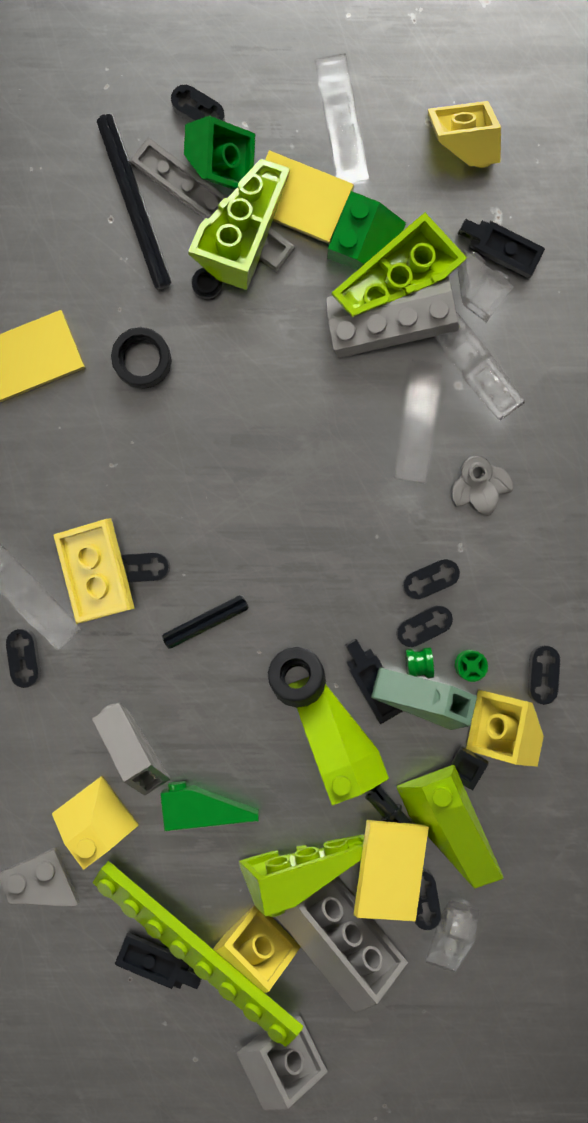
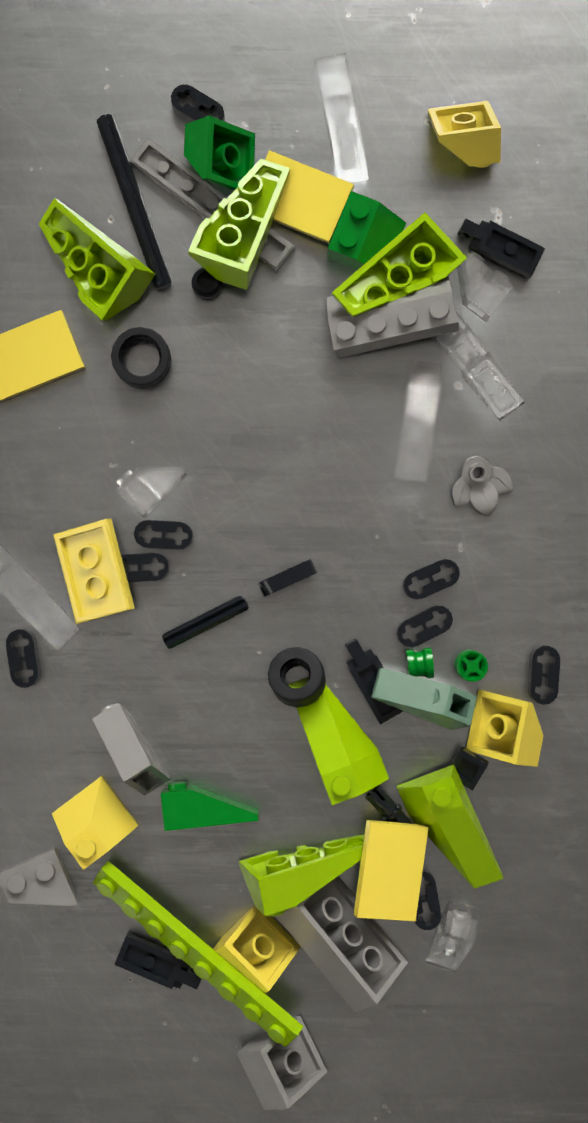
none -> lime wedge [39,198,155,321]
none -> clear slope [115,468,188,518]
none -> black beam [134,520,194,550]
none -> black beam [257,559,317,597]

